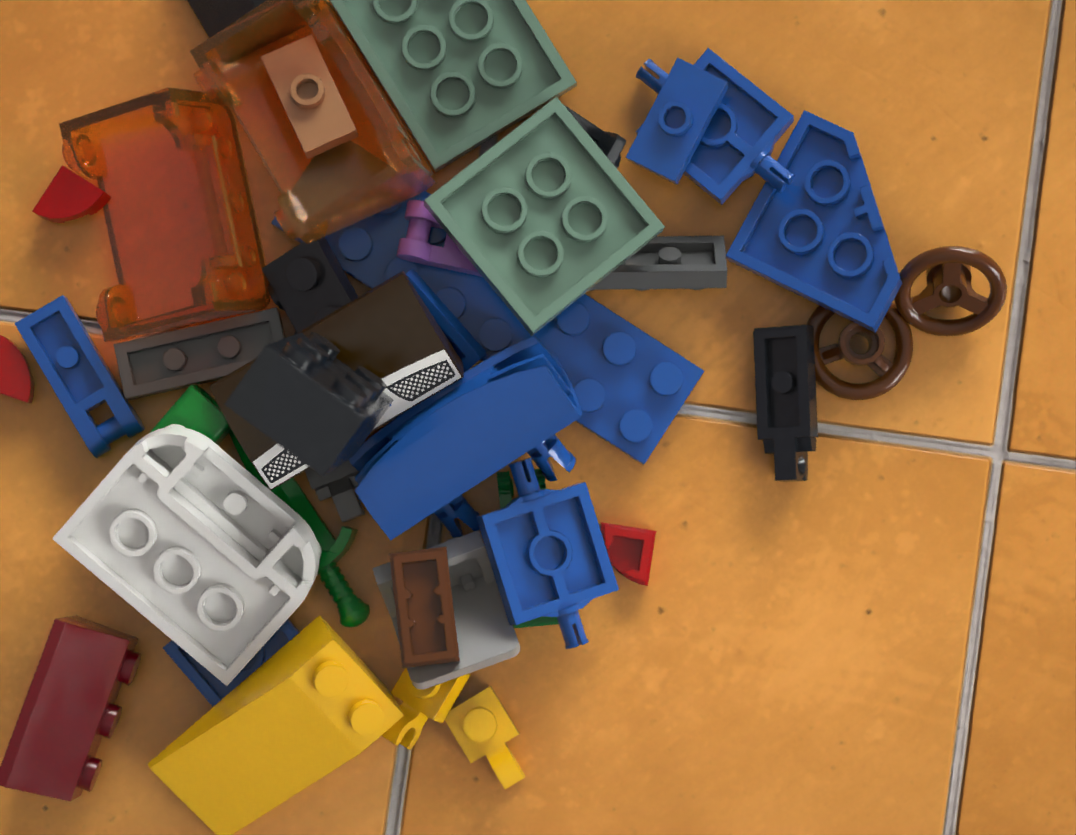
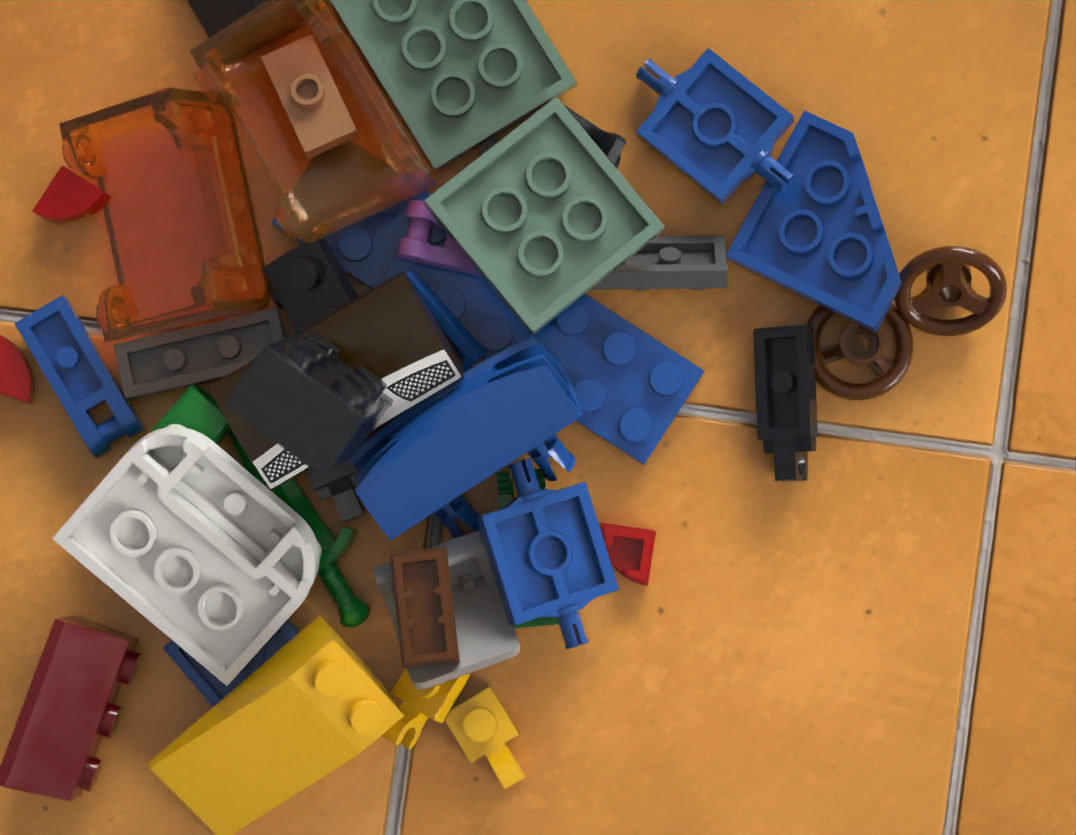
blue plate [626,58,729,185] -> none

